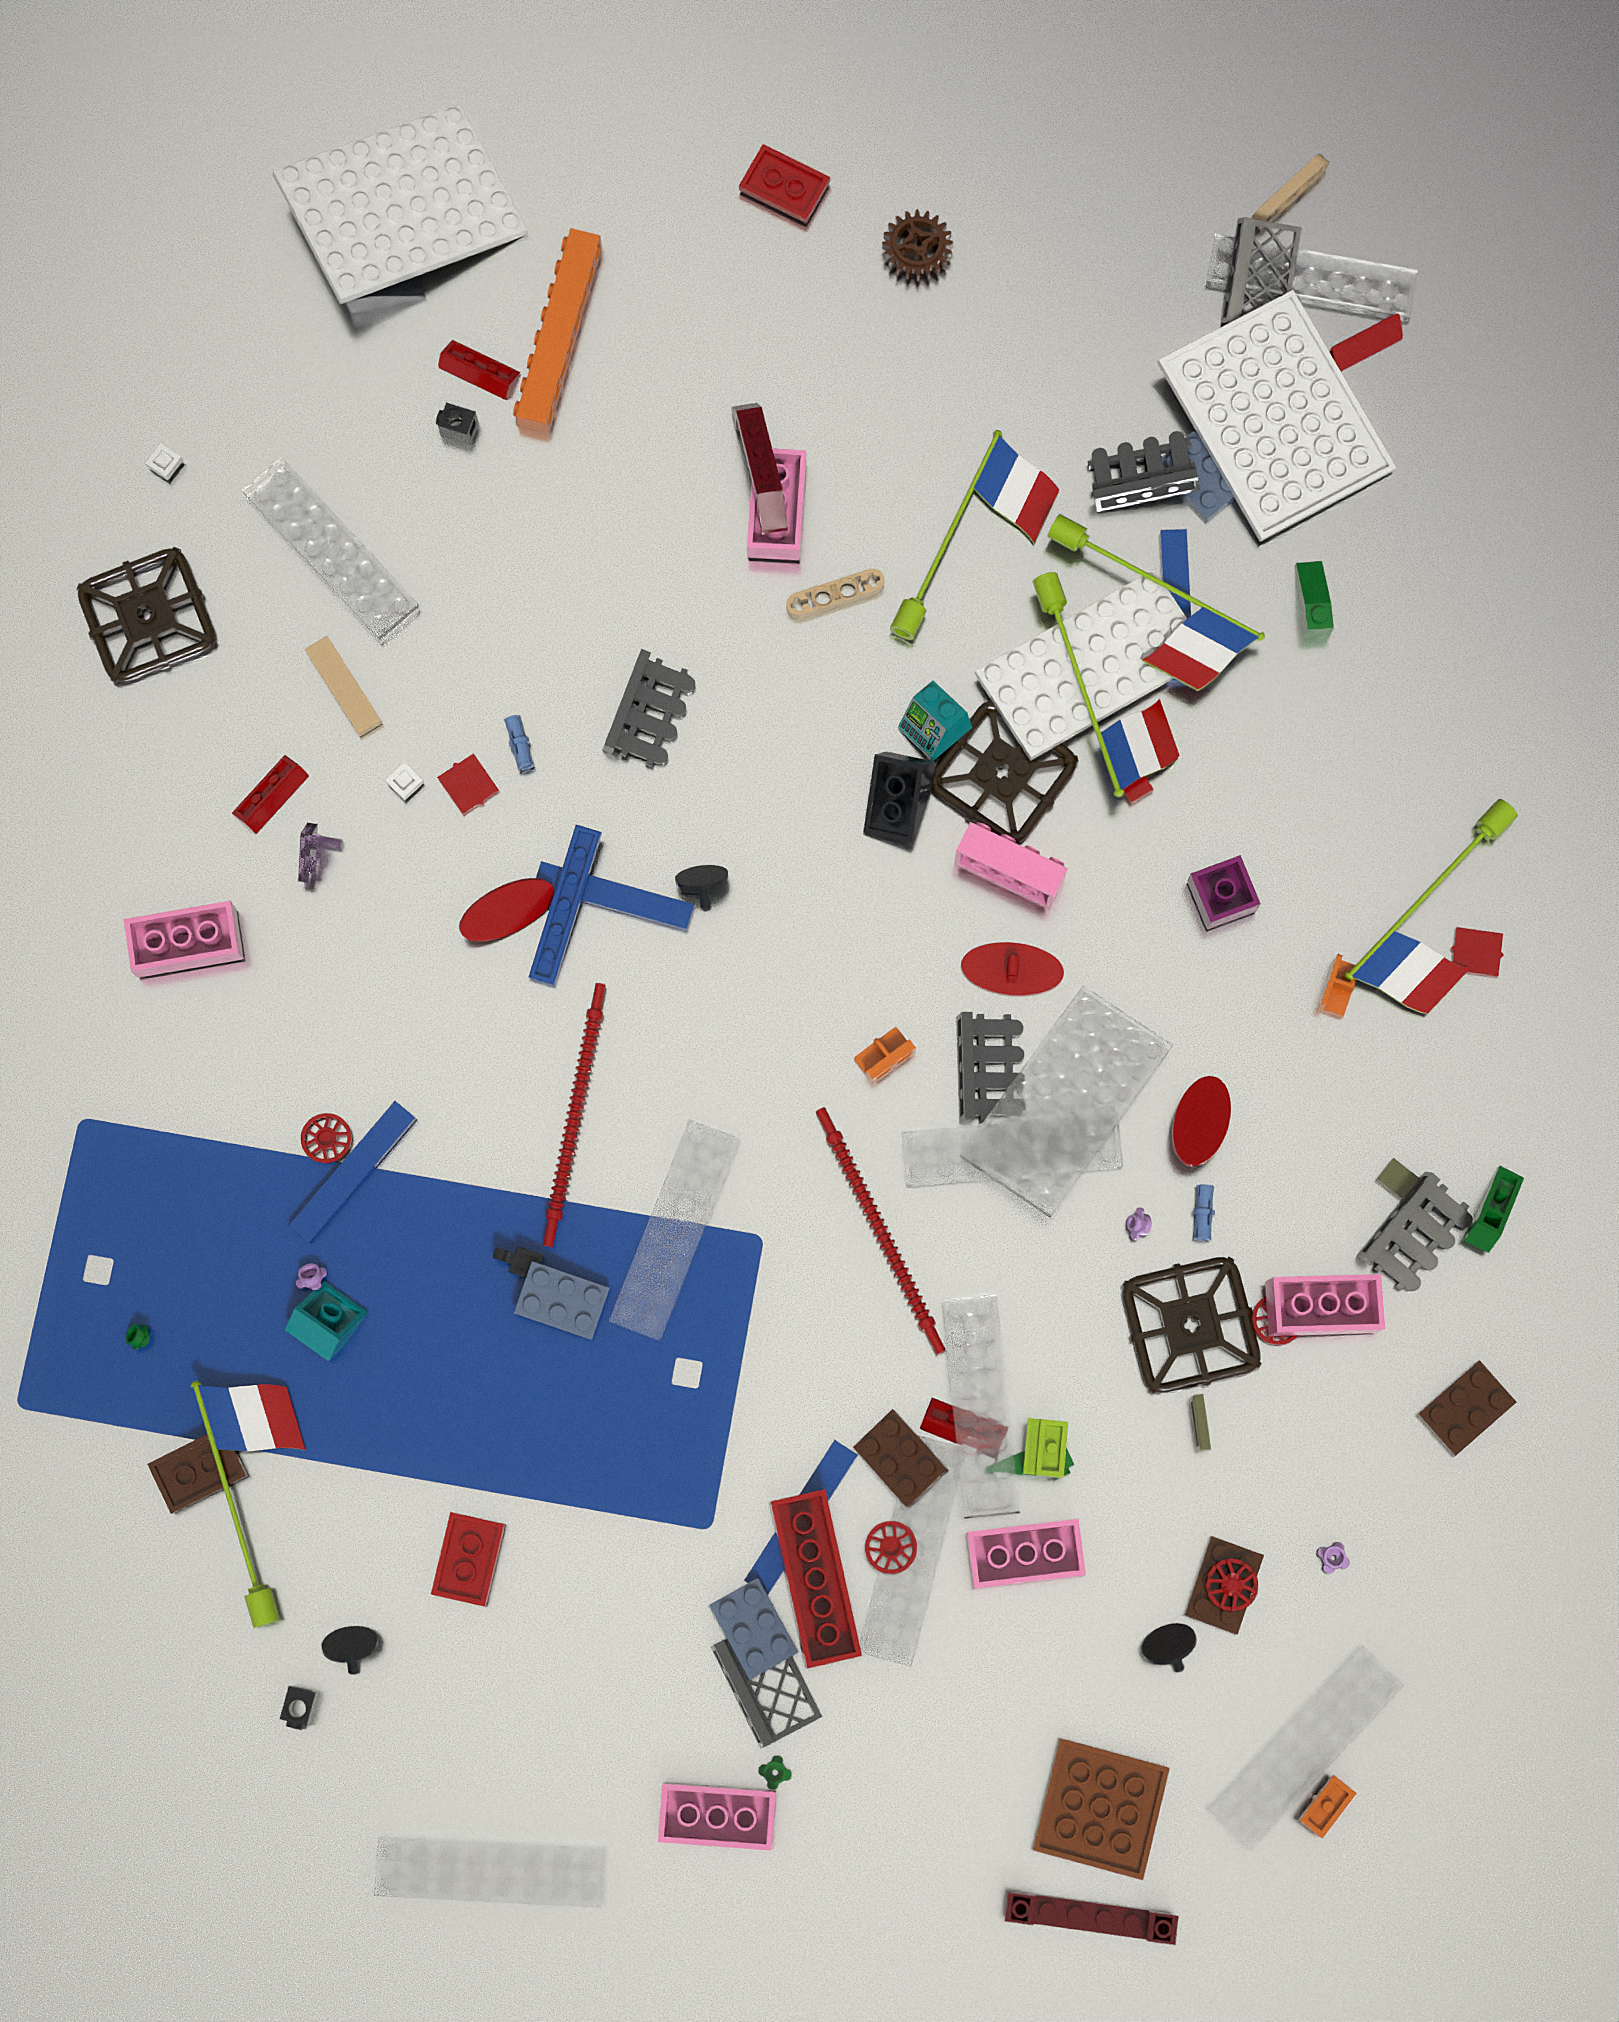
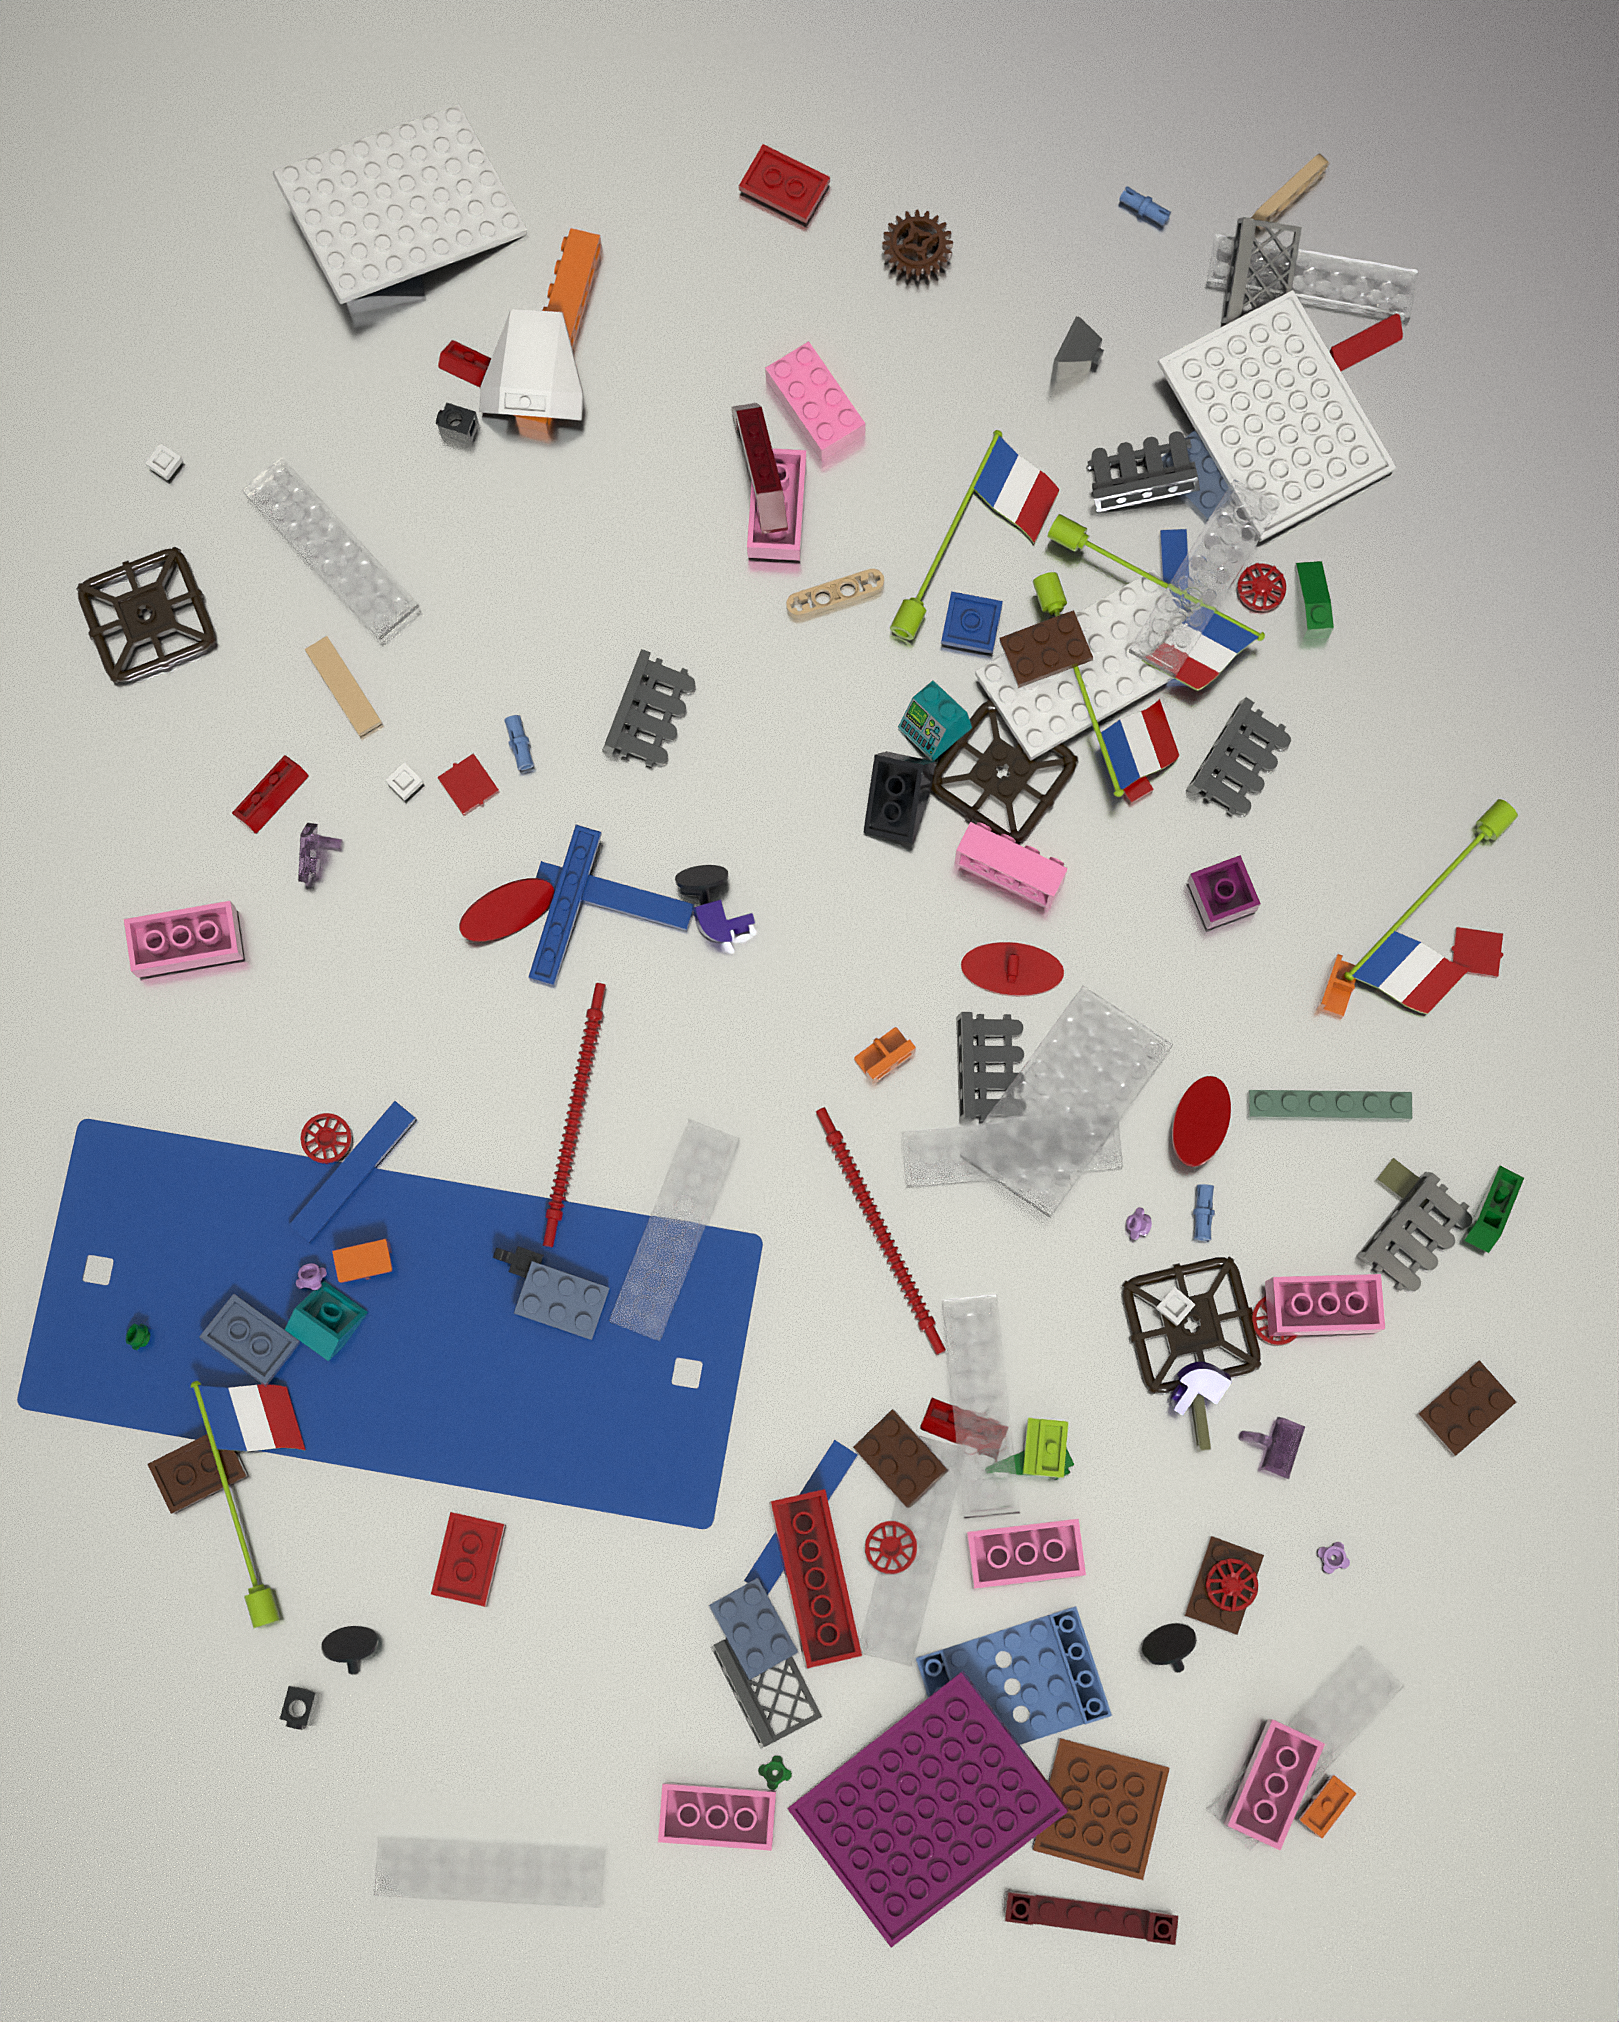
none -> sand blue plate [199,1294,300,1387]
none -> orange panel [332,1239,393,1283]
none -> white wedge [479,309,583,420]
none -> dark purple brick [692,900,755,943]
none -> bright pink brick [765,341,866,461]
none -> magenta plate [787,1671,1069,1948]
none -> medium blue slope [916,1606,1112,1745]
none -> blue plate [941,591,1003,654]
none -> reddish brown plate [999,610,1093,688]
none -> dark grey slope [1051,316,1104,382]
none -> medium blue pin [1119,186,1171,226]
none -> clear plate [1129,479,1280,678]
none -> white plate [1156,1286,1195,1326]
none -> brick [1171,1362,1232,1415]
none -> dark grey fence [1186,697,1291,815]
none -> bright pink brick [1224,1719,1325,1851]
none -> red wheel [1237,563,1287,612]
none -> clear purple plate [1239,1417,1305,1479]
none -> sand green plate [1248,1090,1413,1120]

